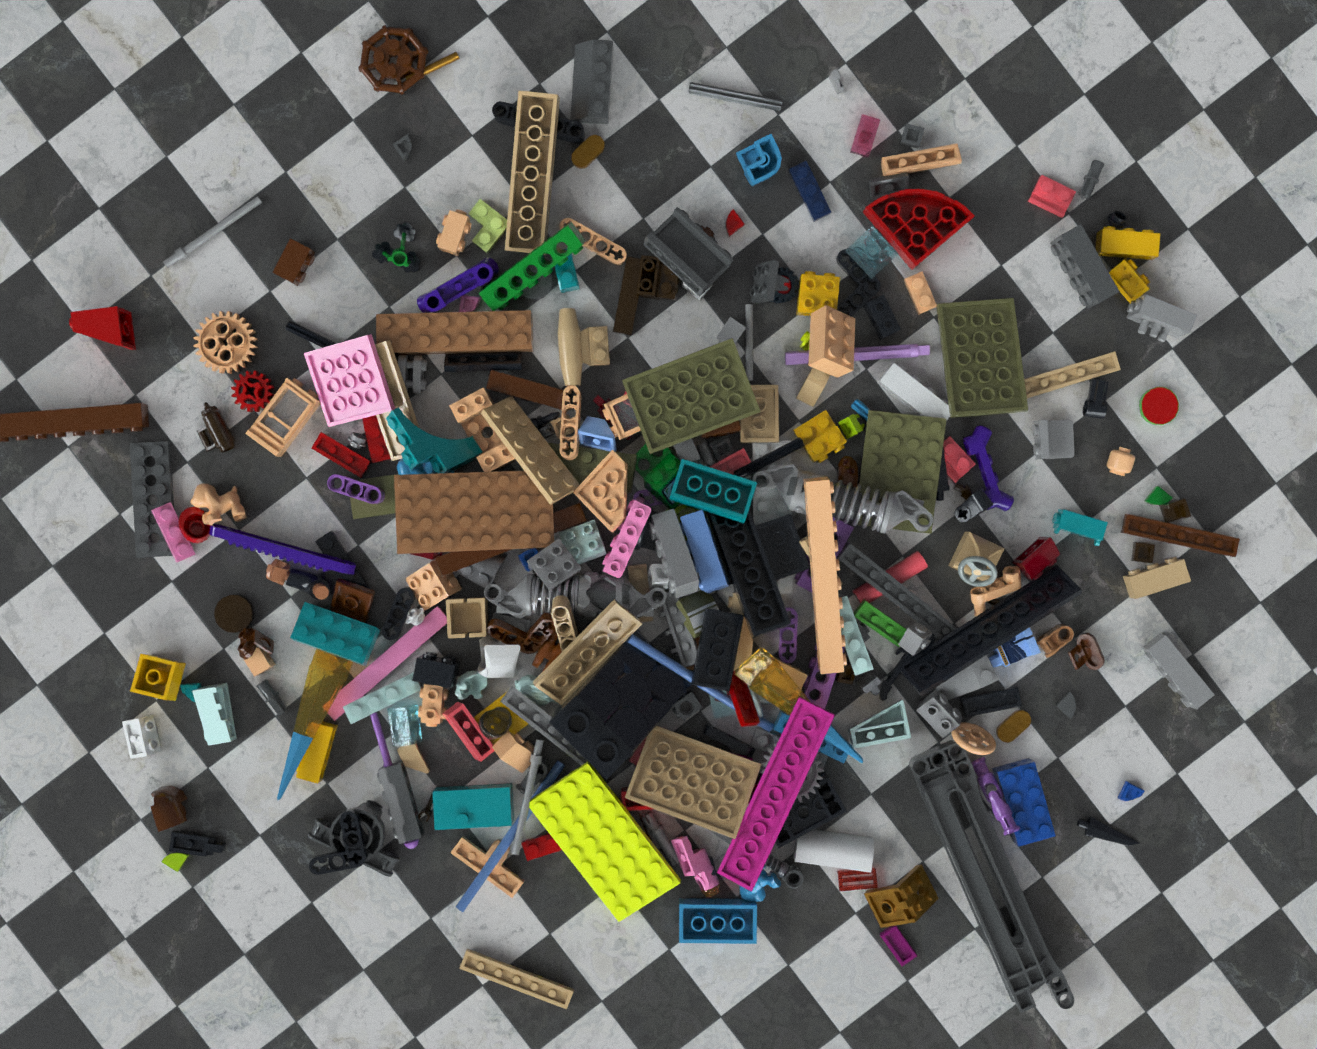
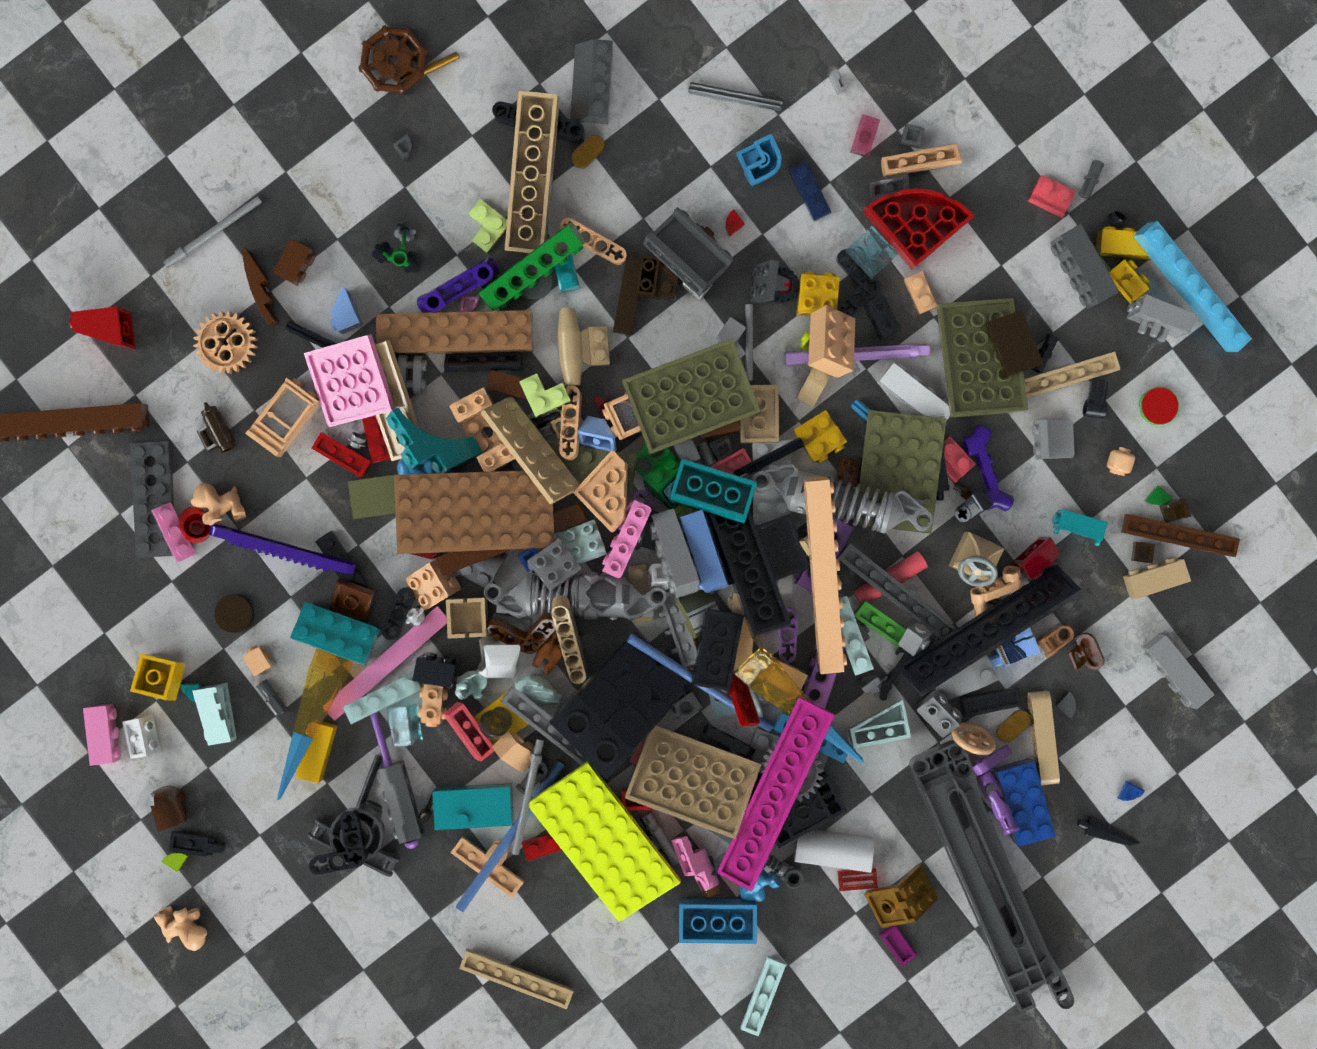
red gear [231,371,275,413] -> none
reddish brown bracket [238,628,274,660] -> none
piece [266,559,330,600] -> none
medium lavender beam [327,474,385,504] -> none
tan tile [396,740,430,774] -> none
light nougat brick [436,209,472,256] -> none
tan plate [533,599,642,705] -> none
dark brown plate [835,663,855,685] -> none
lime tile [838,414,865,439] -> none
none -> bright pink brick [83,703,121,766]
none -> light nougat animal [154,906,207,951]
none -> reddish brown slope [242,247,279,327]
none -> light blue slope [330,287,363,334]
none -> black bar [356,754,382,807]
none -> yellowish green plate [520,373,571,417]
none -> light aqua plate [740,956,786,1036]
none -> medium lavender beam [972,745,1012,776]
none -> dark brown tile [985,310,1043,377]
none -> tan beam [1027,690,1060,785]
none -> black pin [1032,334,1059,373]
none -> medium azure brick [1133,221,1252,352]

